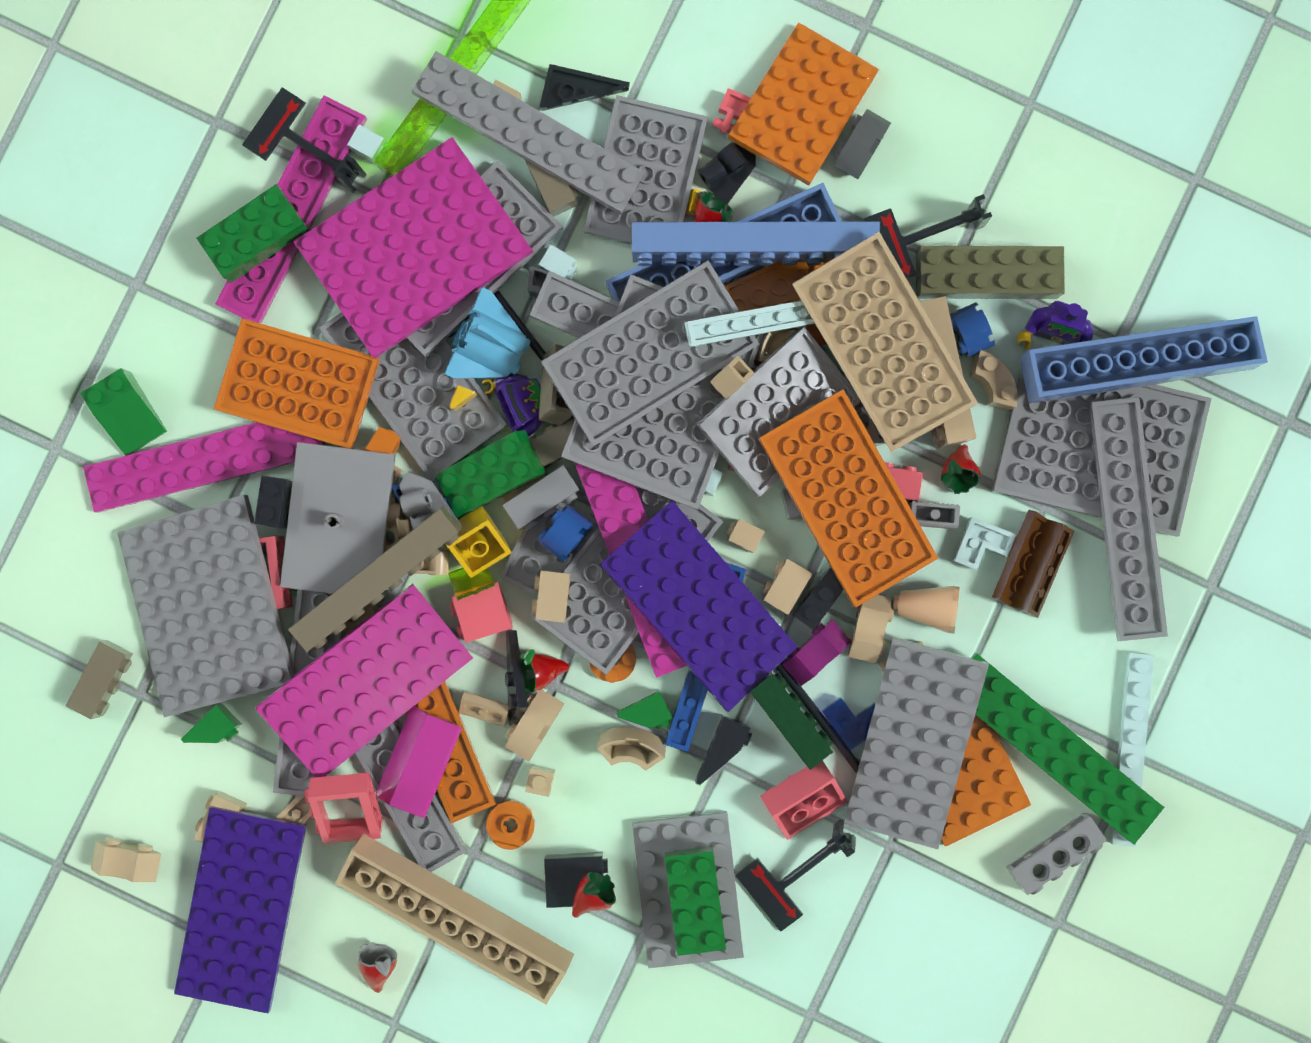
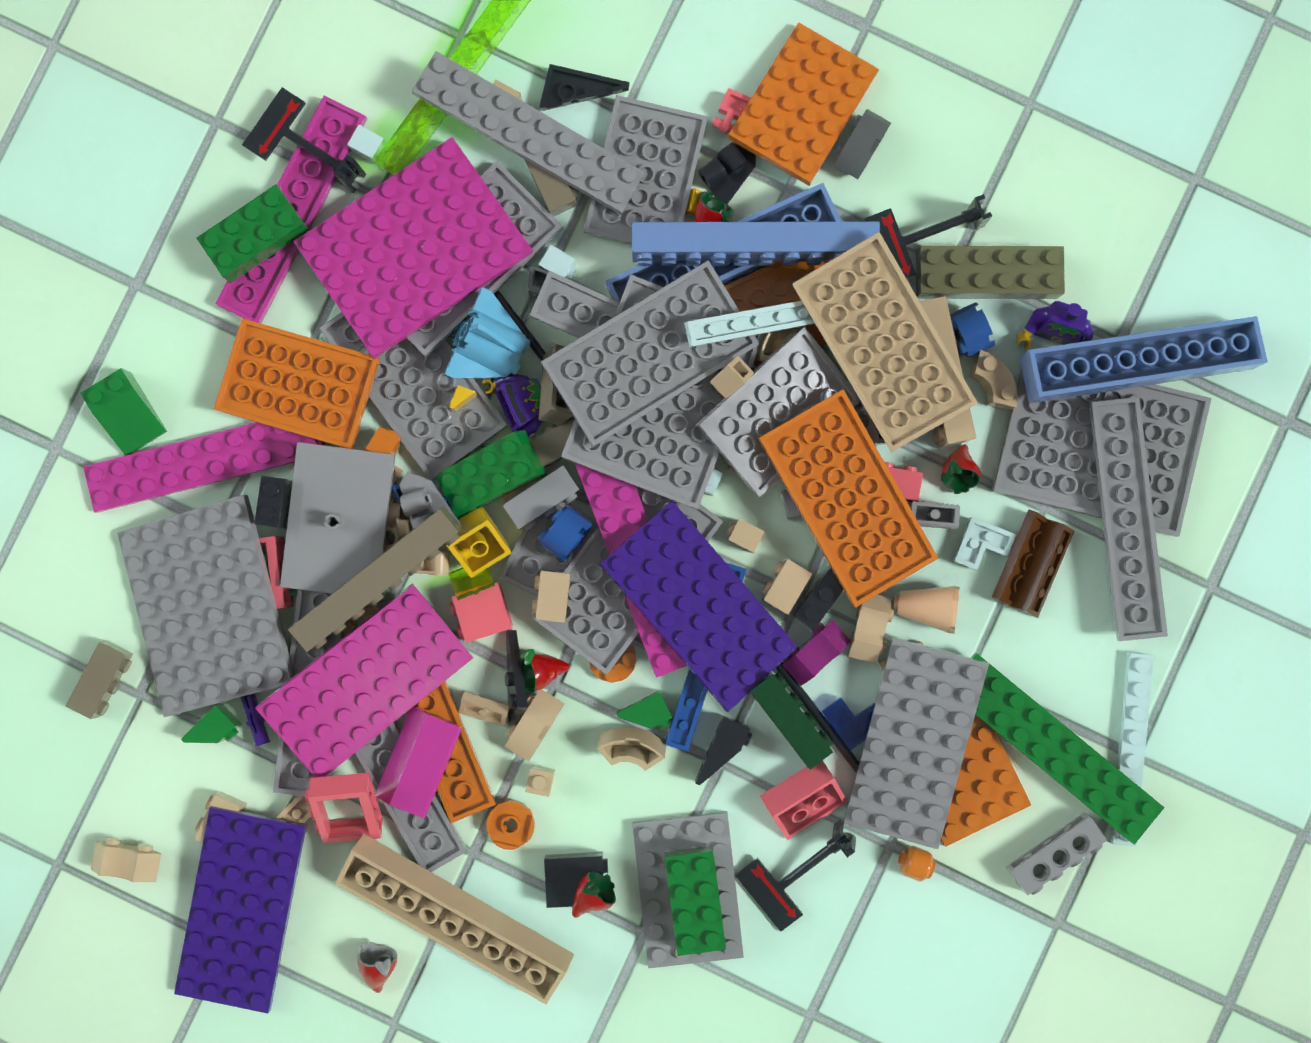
none -> dark purple pin [241,693,271,747]
none -> orange head [897,846,936,882]

